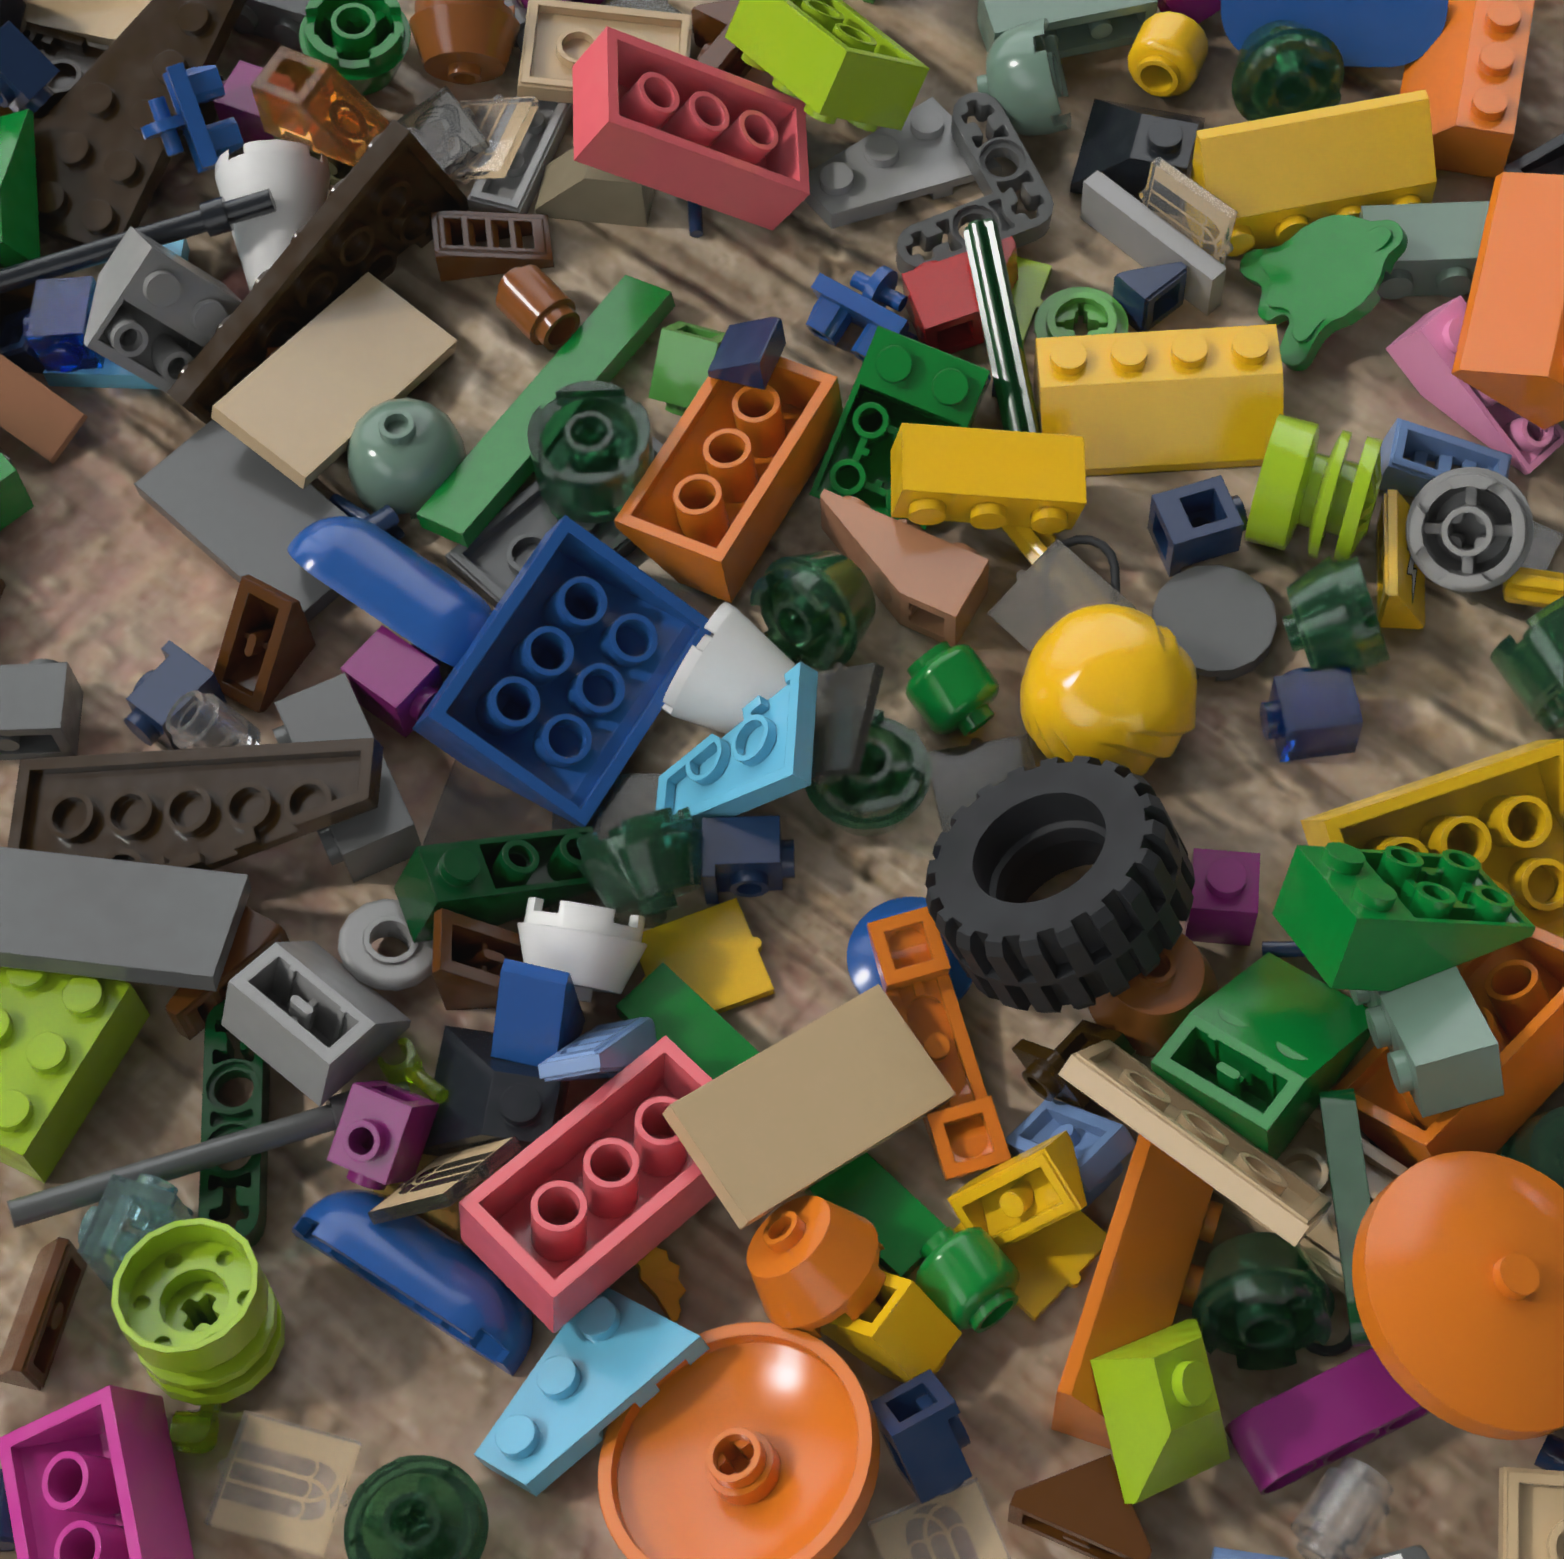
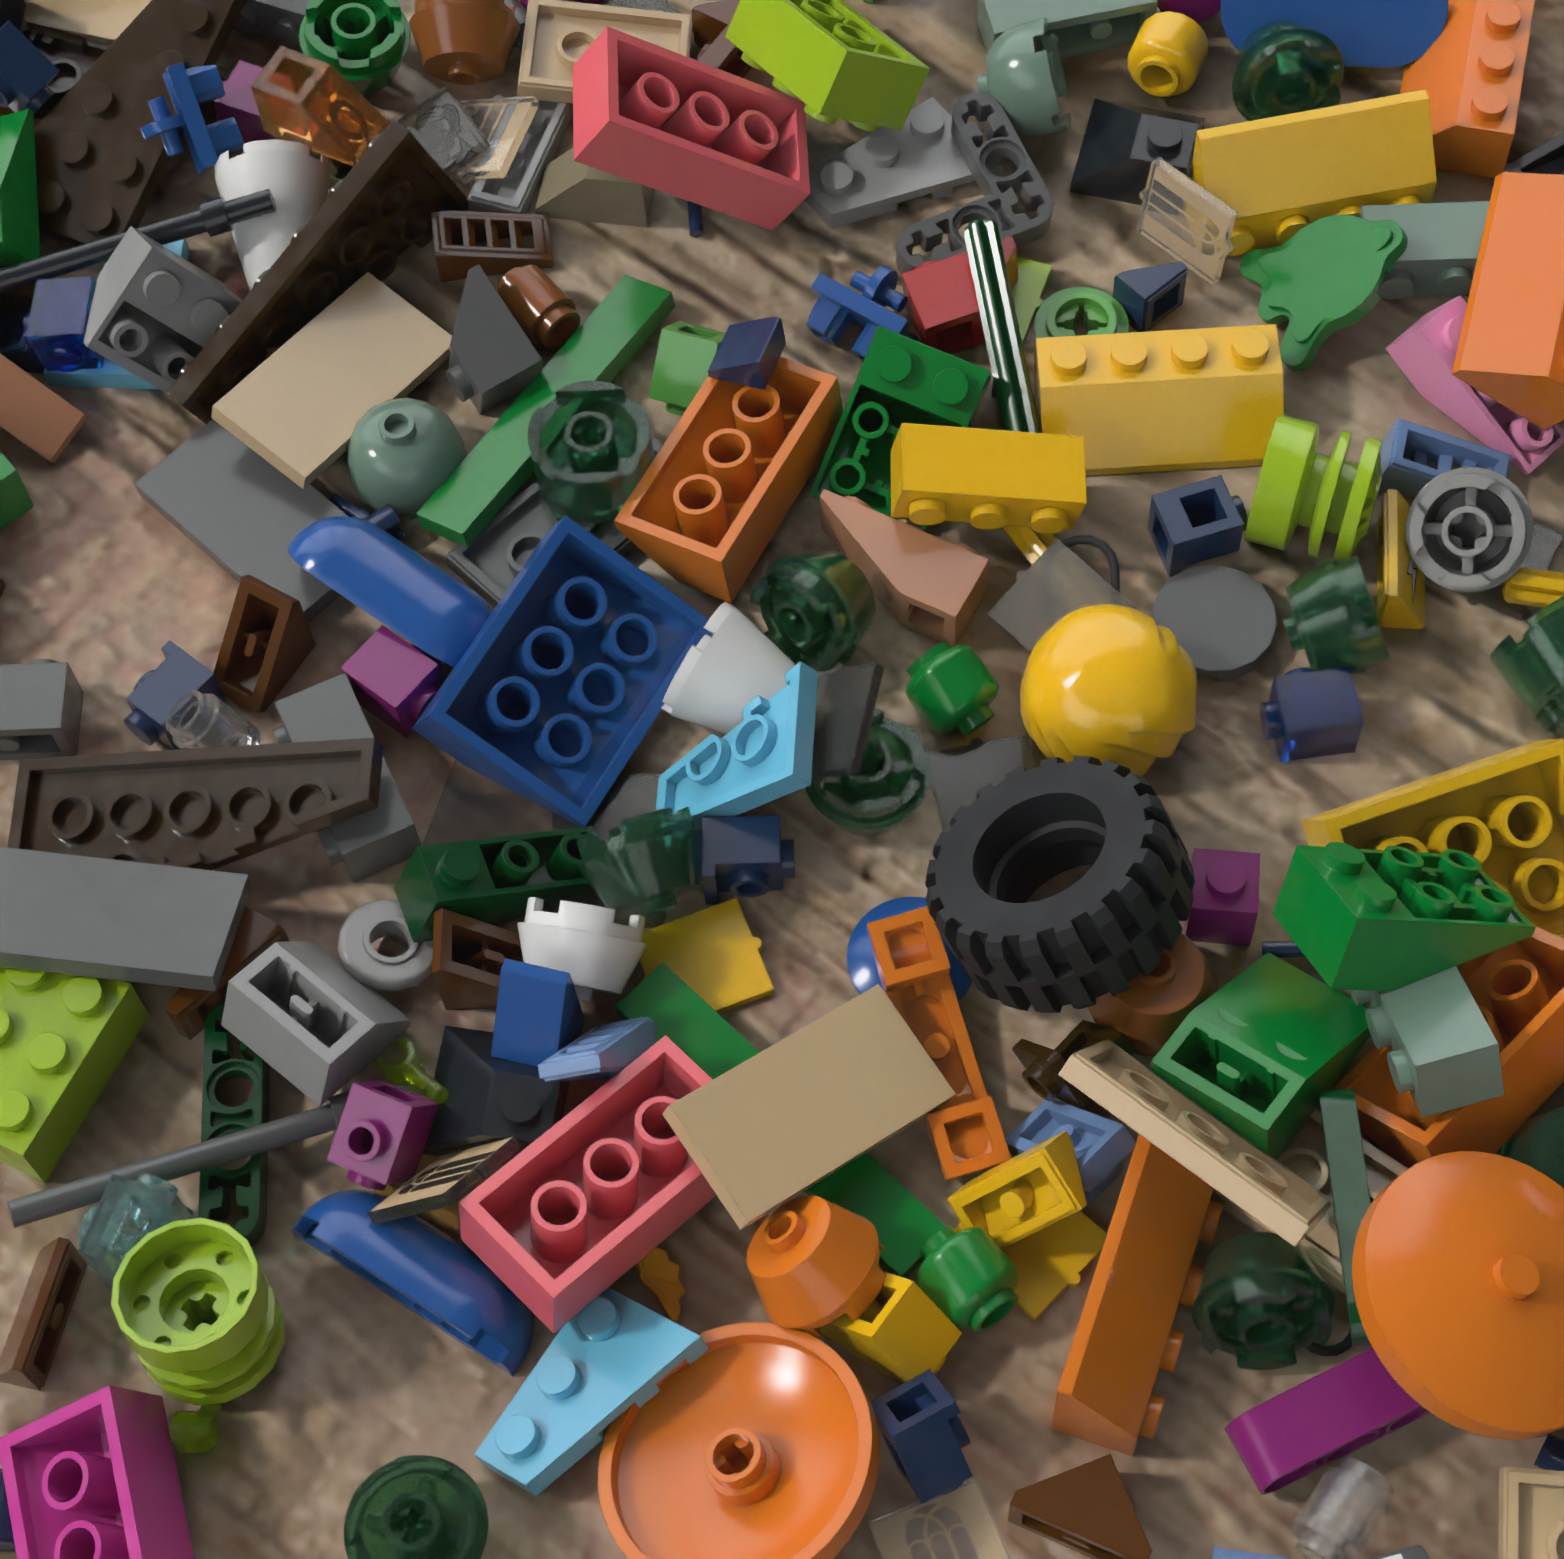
clear piece [204,1410,362,1558] -> none
light grey tile [1080,170,1226,316] -> none
lime slope [1090,1319,1231,1504] -> none
none -> dark grey slope [446,264,542,415]

